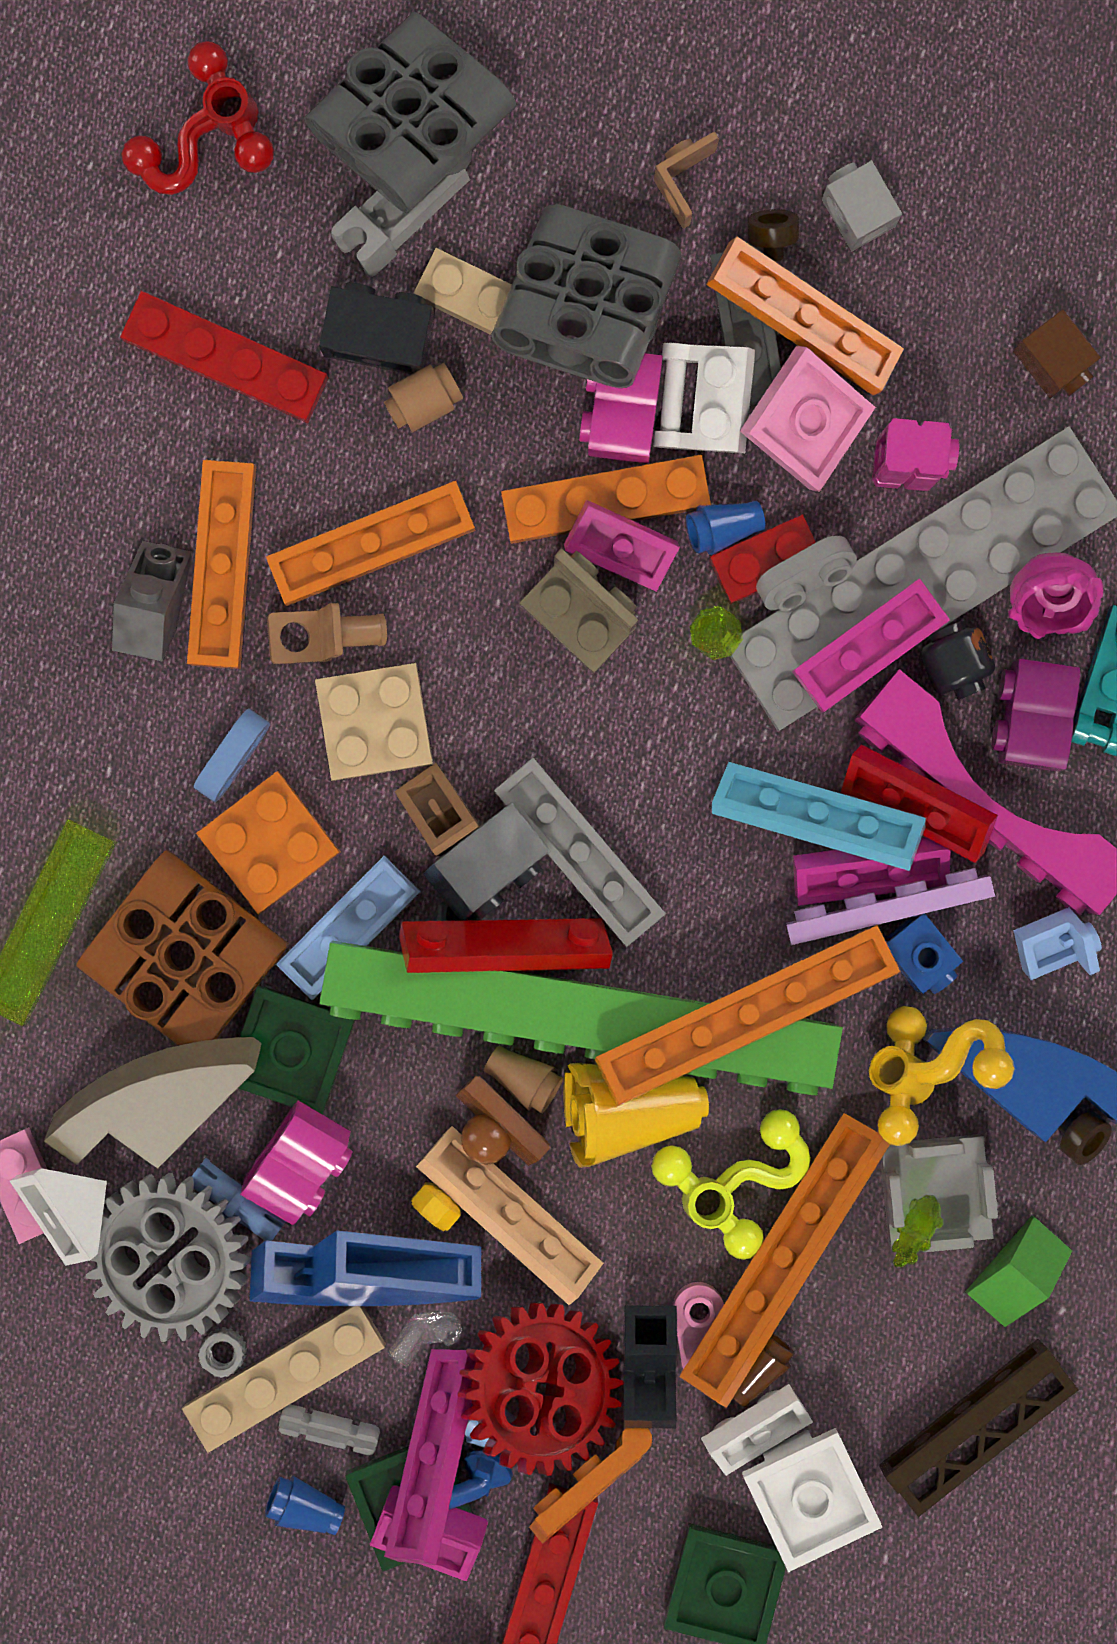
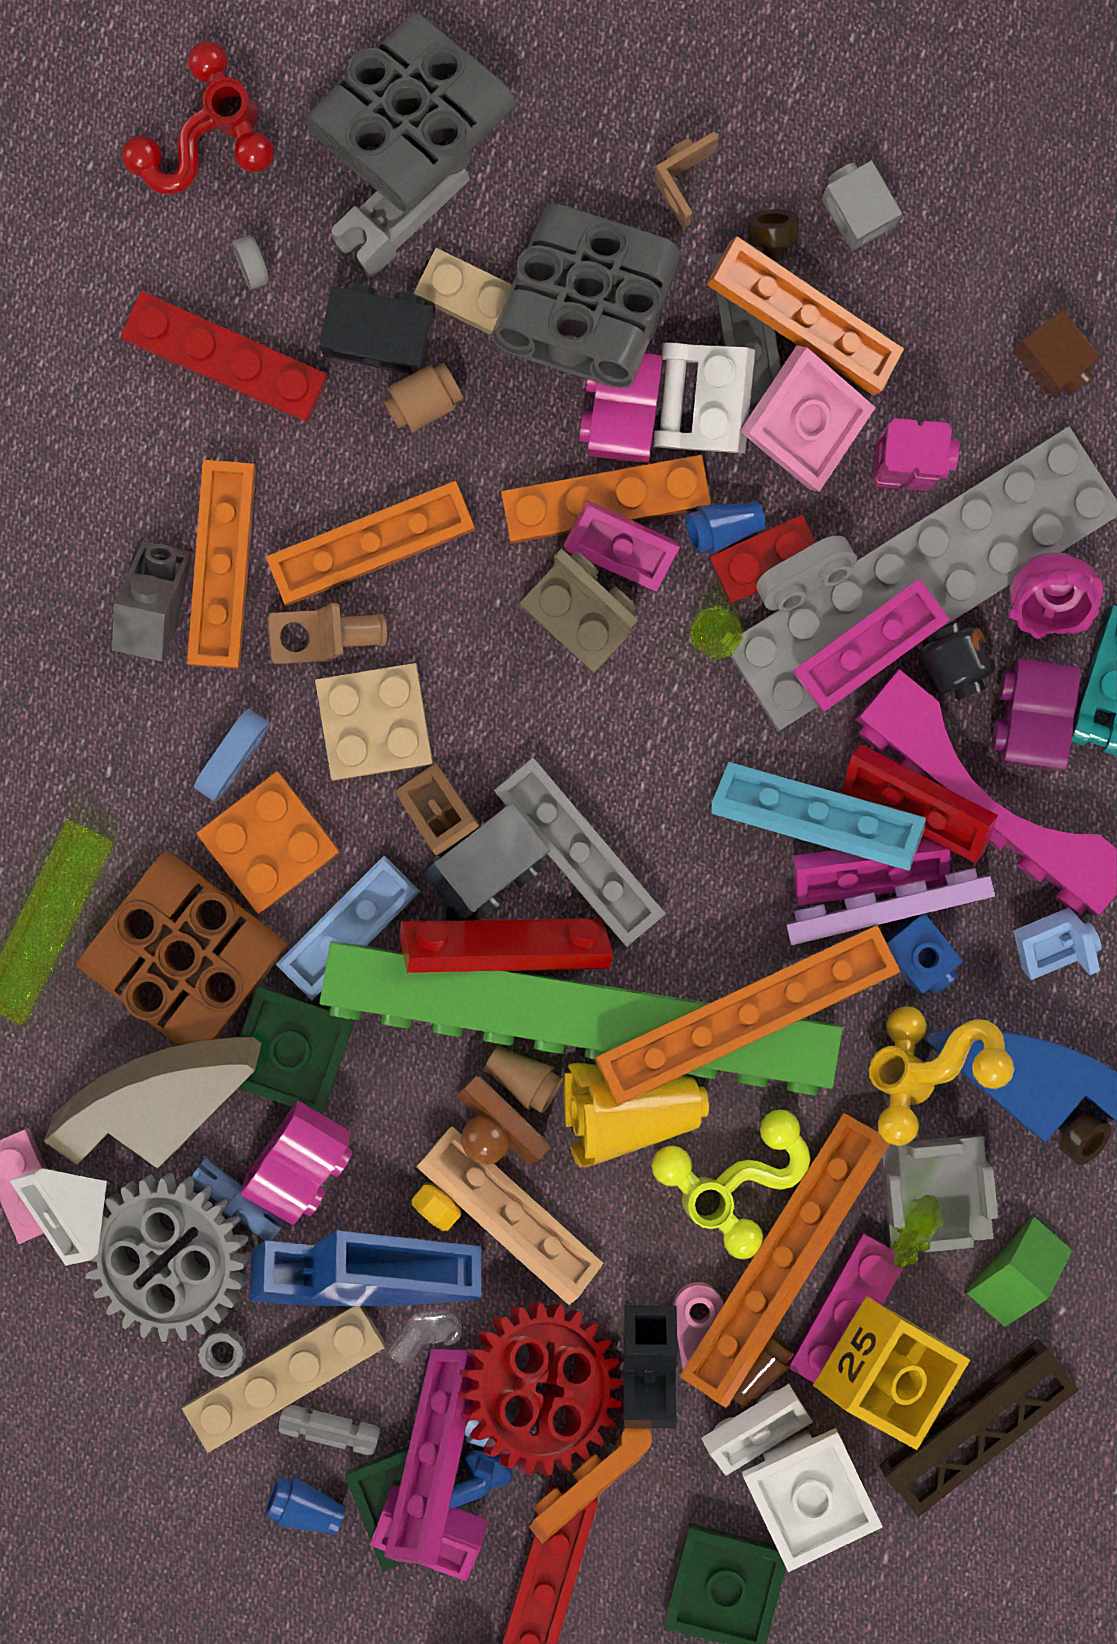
none -> light grey tile [232,235,269,290]
none -> dark pink plate [789,1231,908,1383]
none -> yellow brick [813,1296,970,1450]

